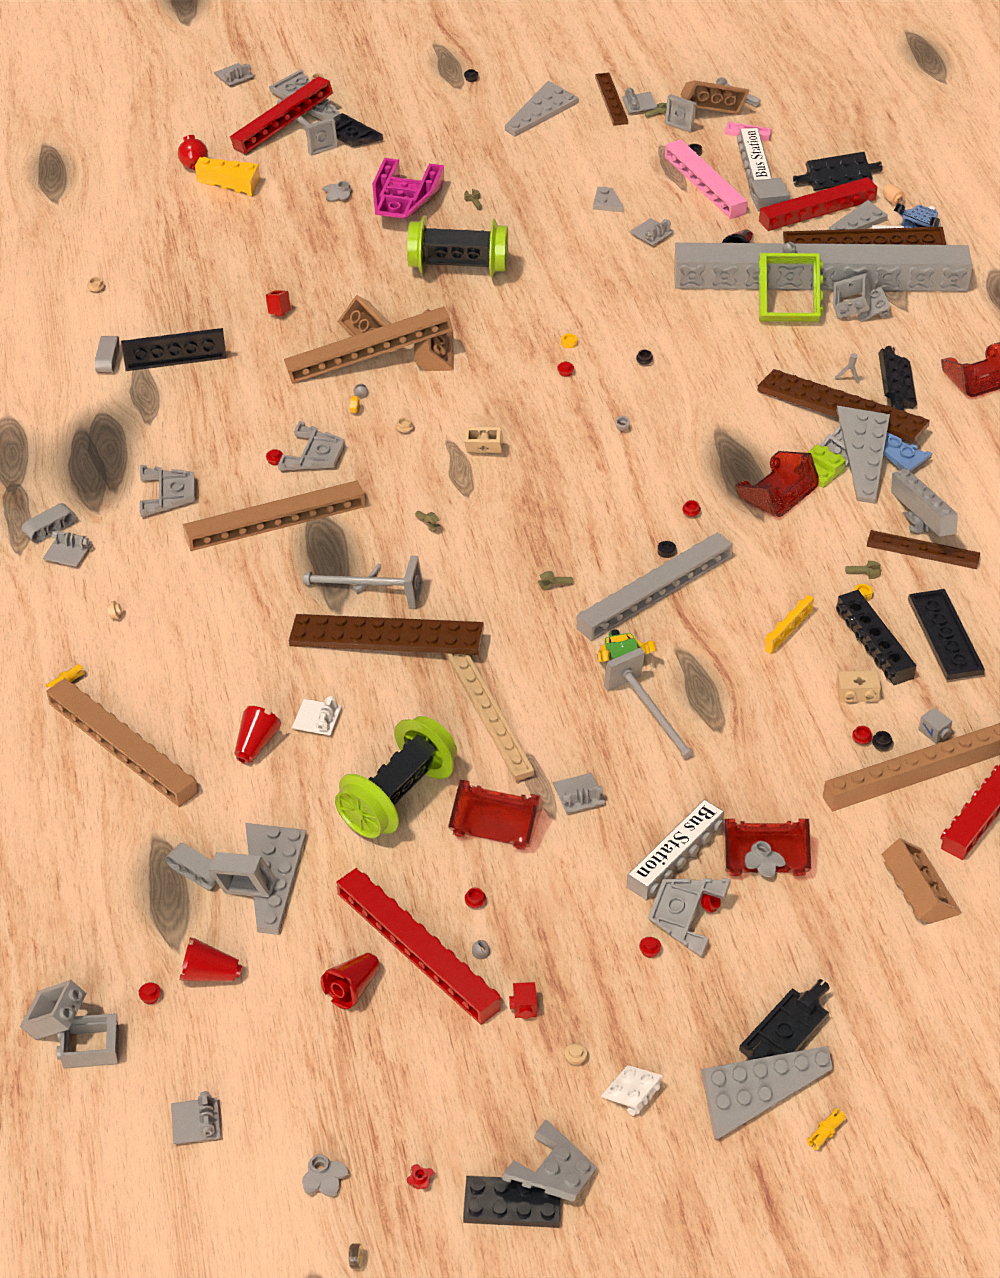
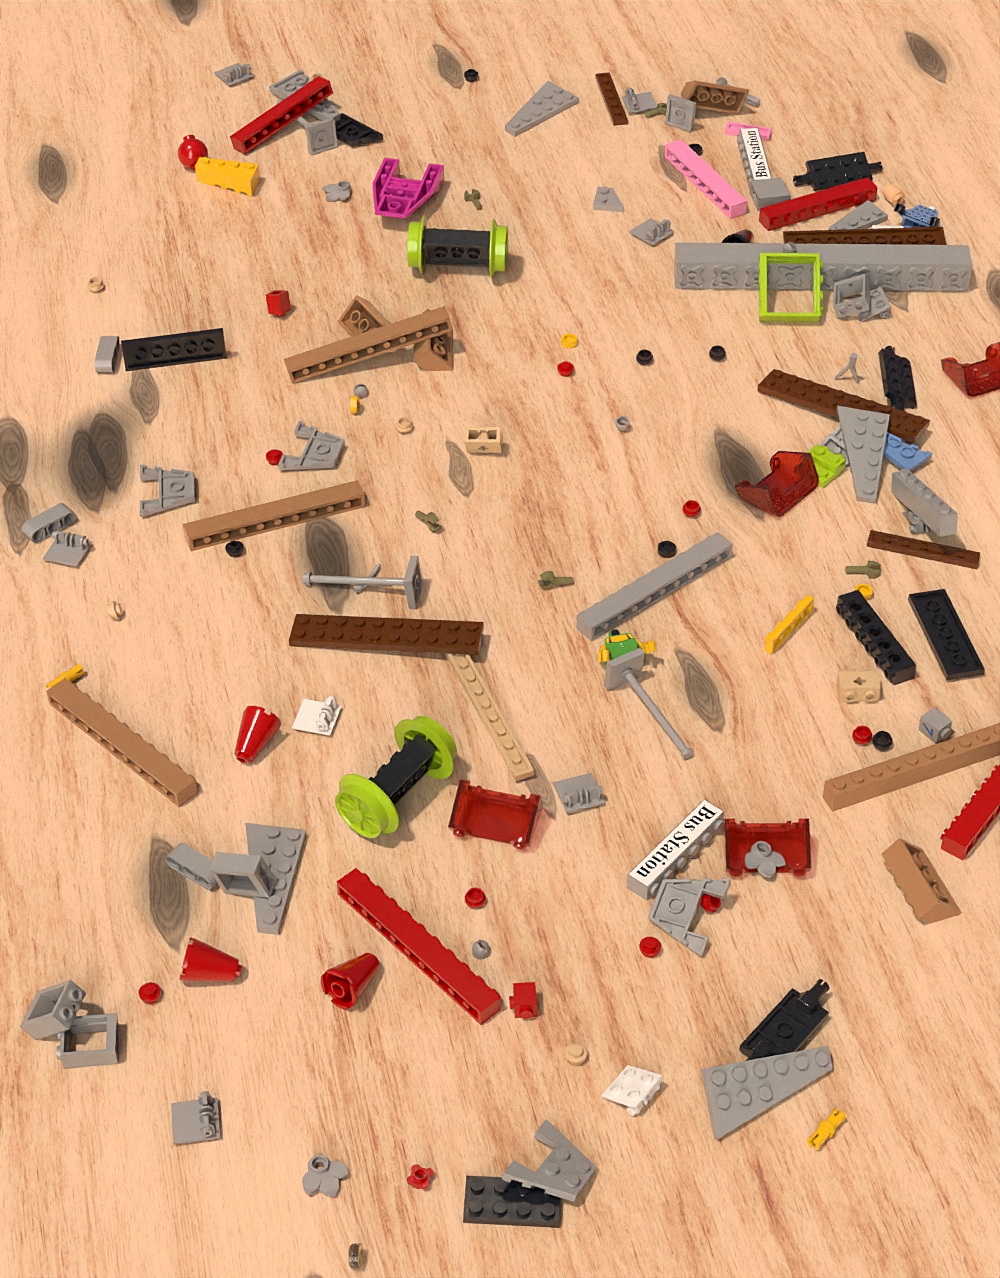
none -> black plate [225,541,244,557]
none -> black plate [709,345,726,361]

